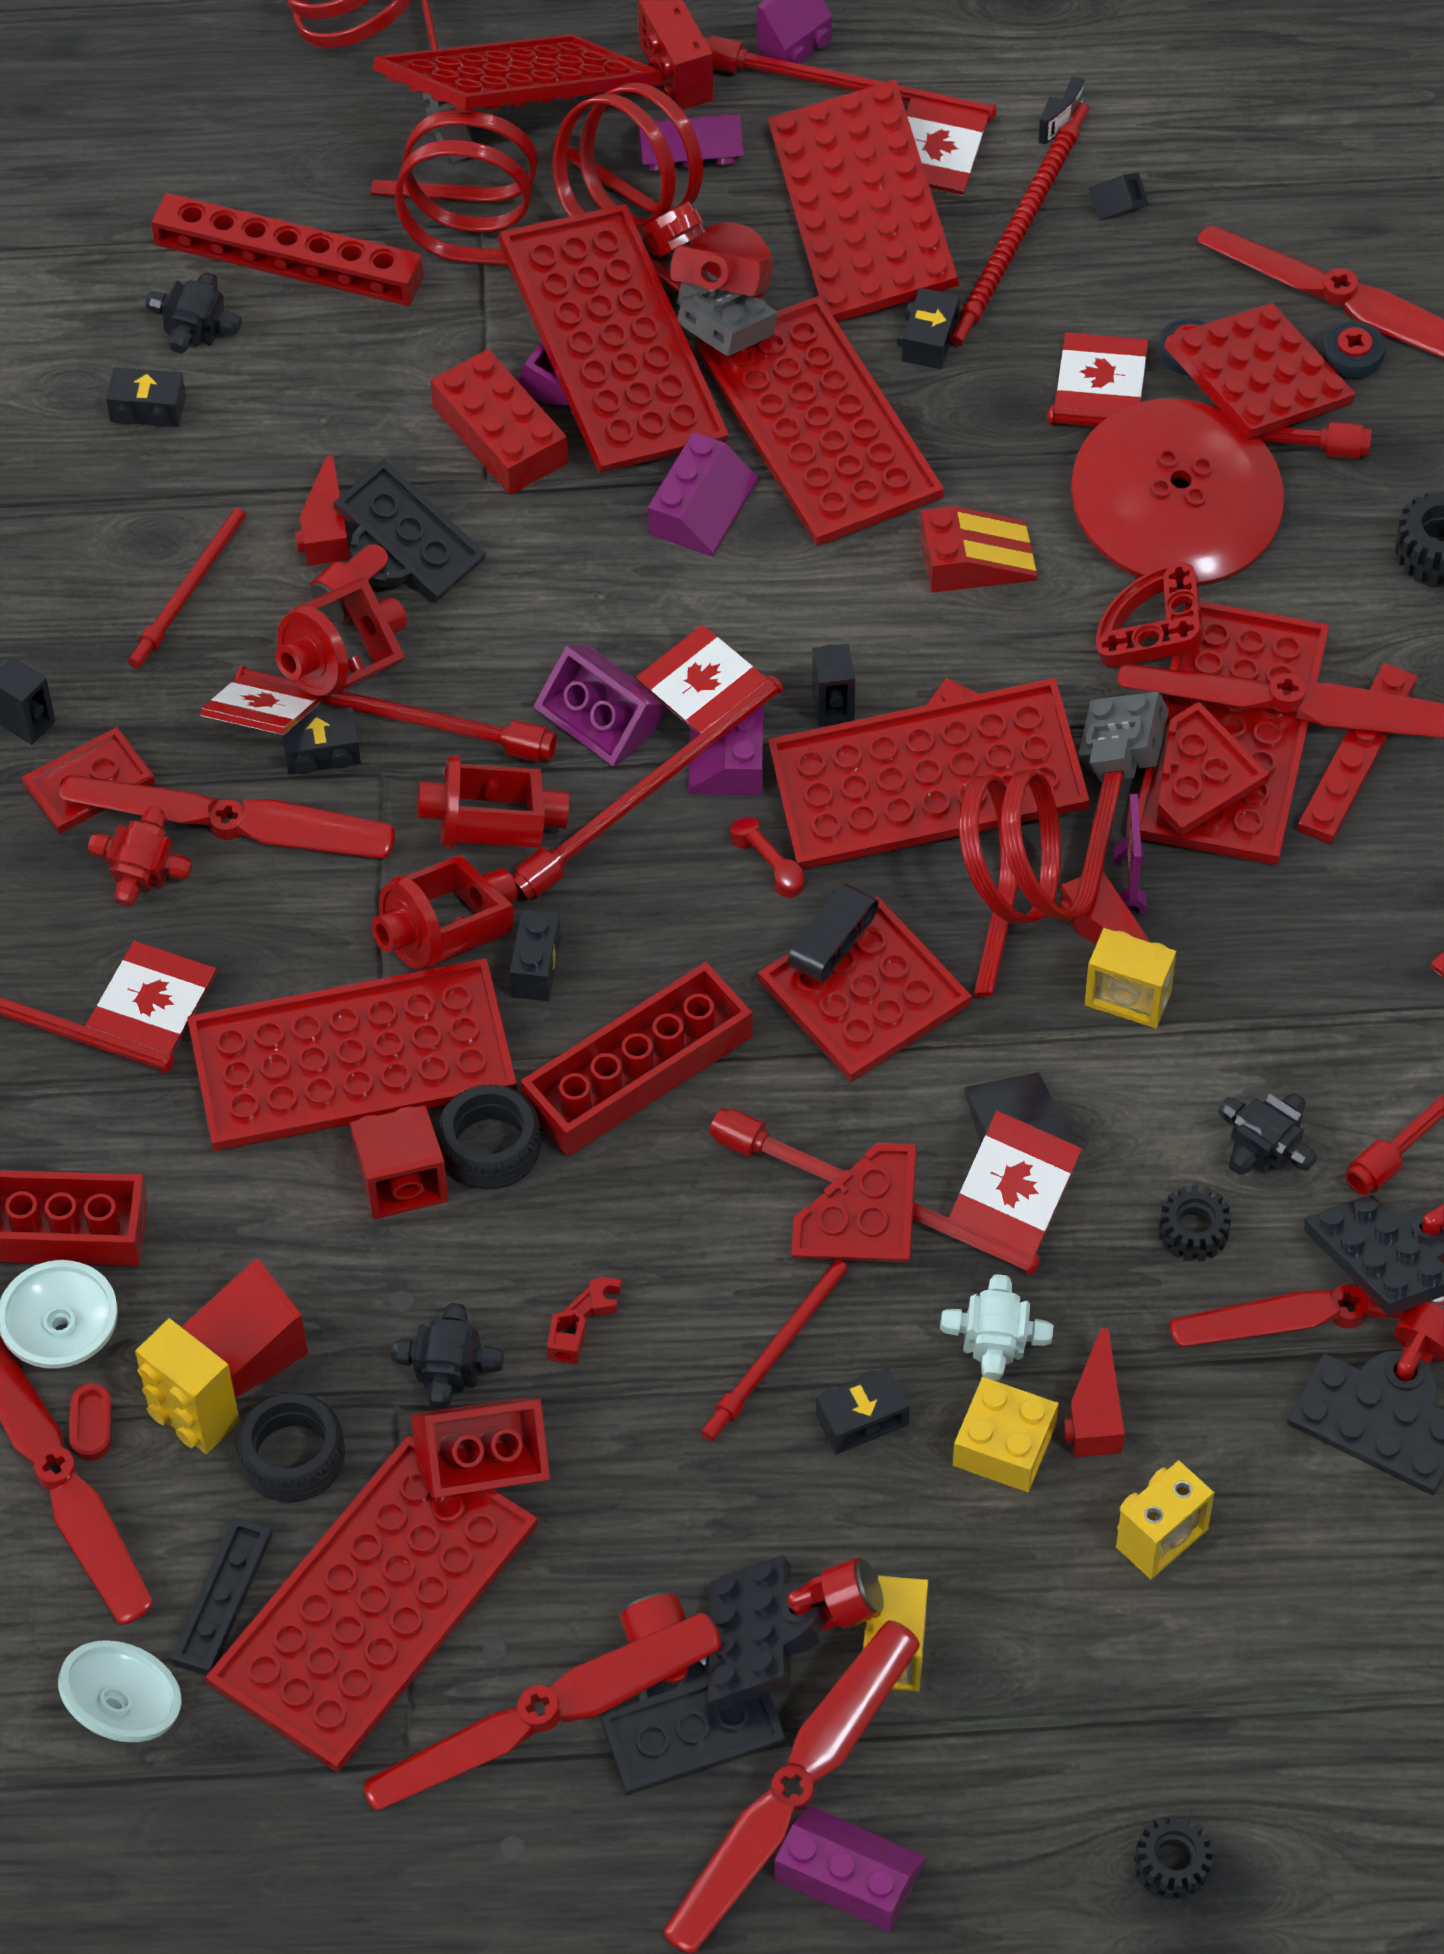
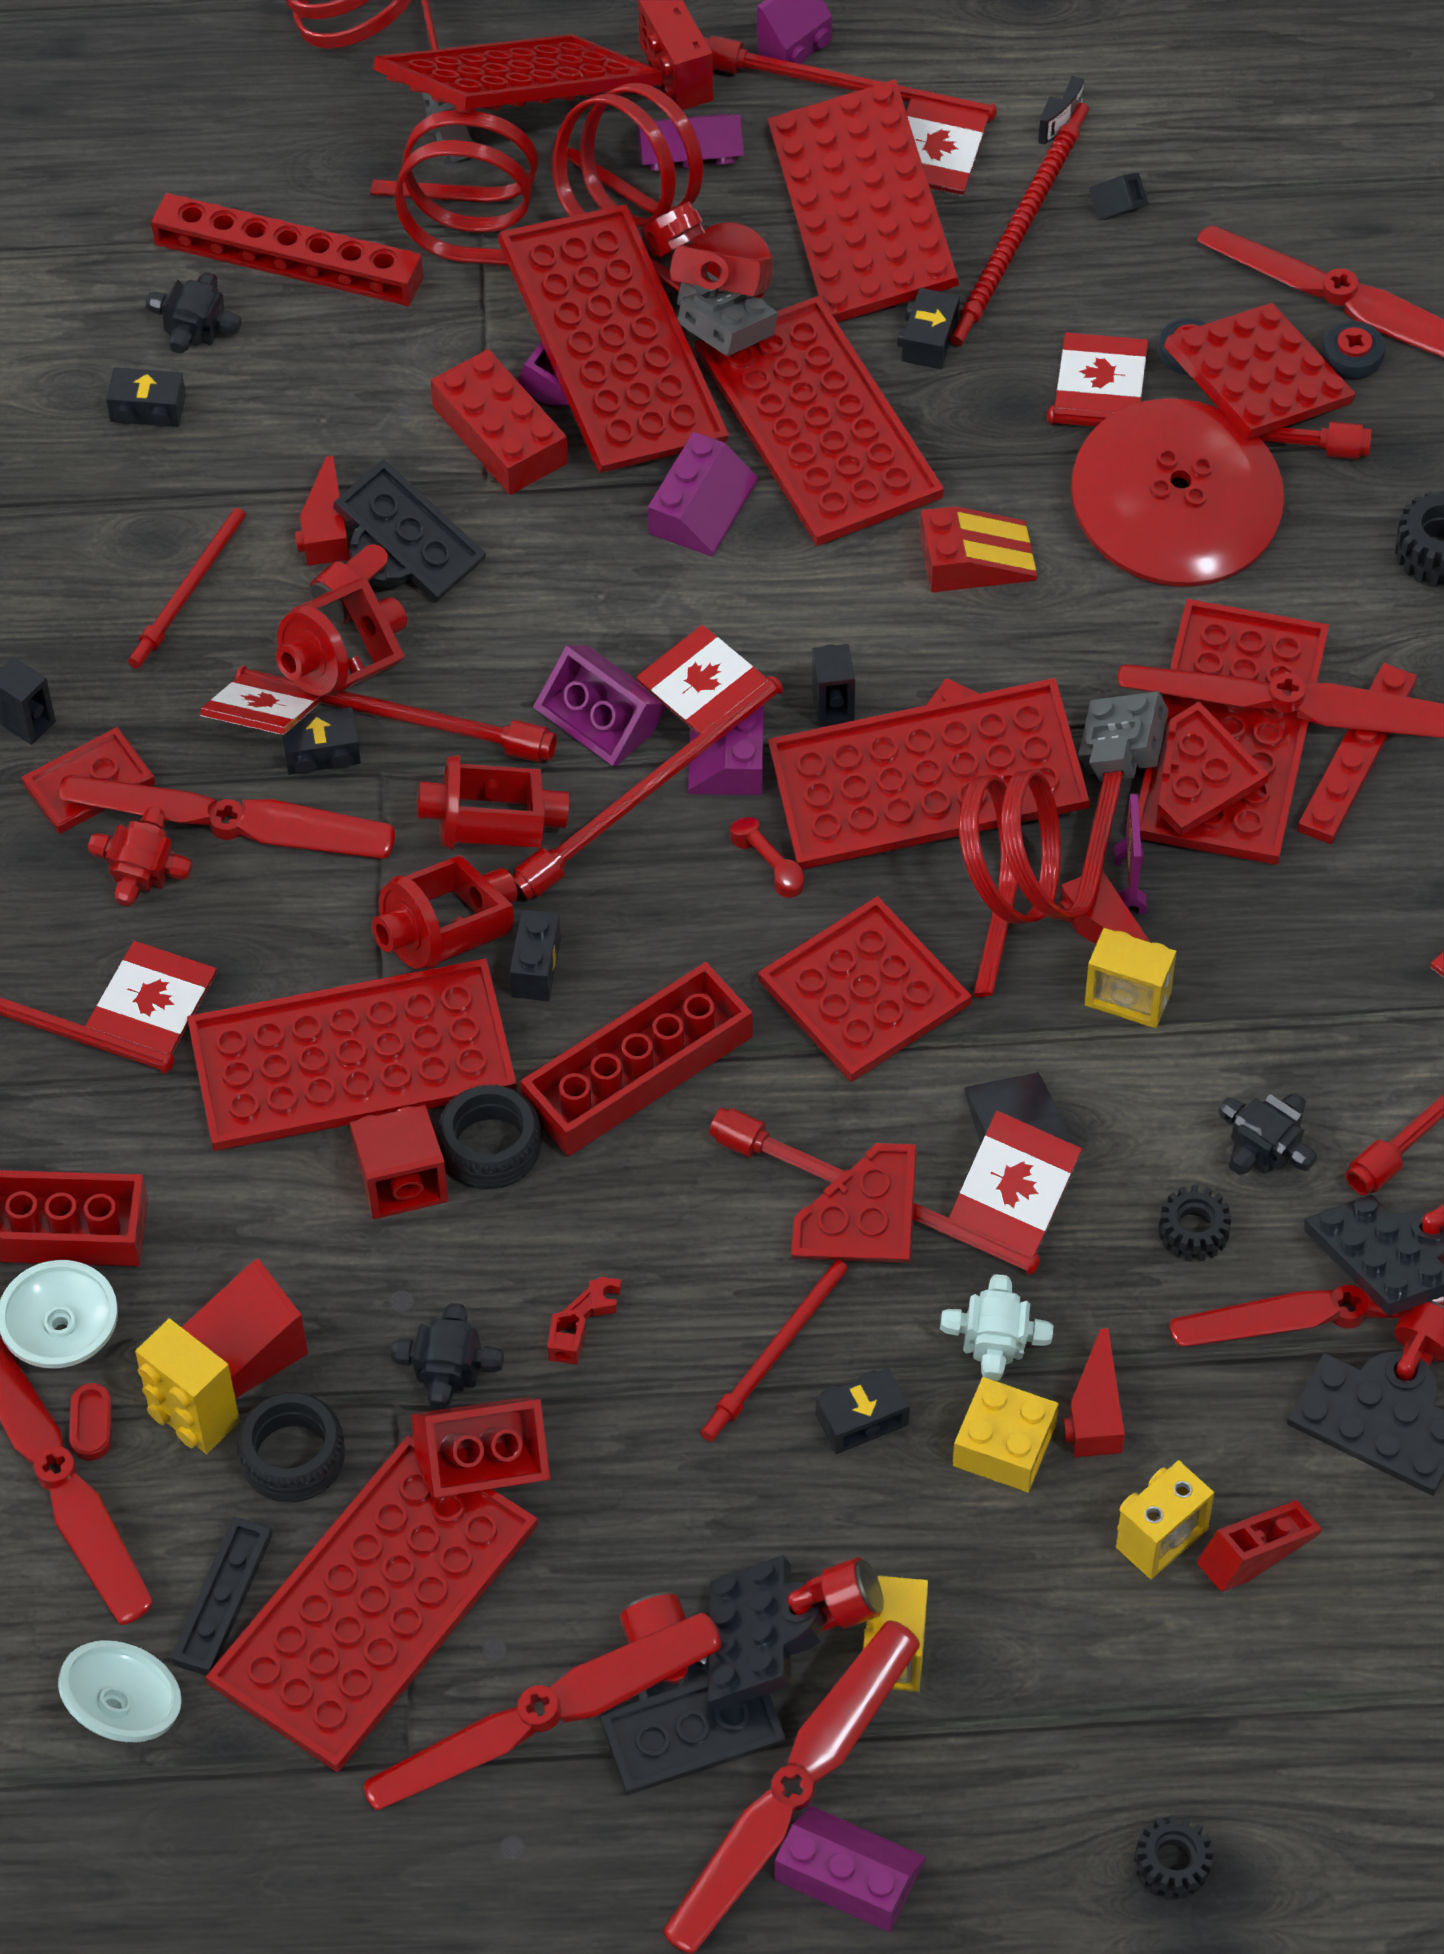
black beam [787,883,879,983] -> none
red beam [1096,562,1203,667] -> none
none -> red slope [1196,1500,1323,1592]

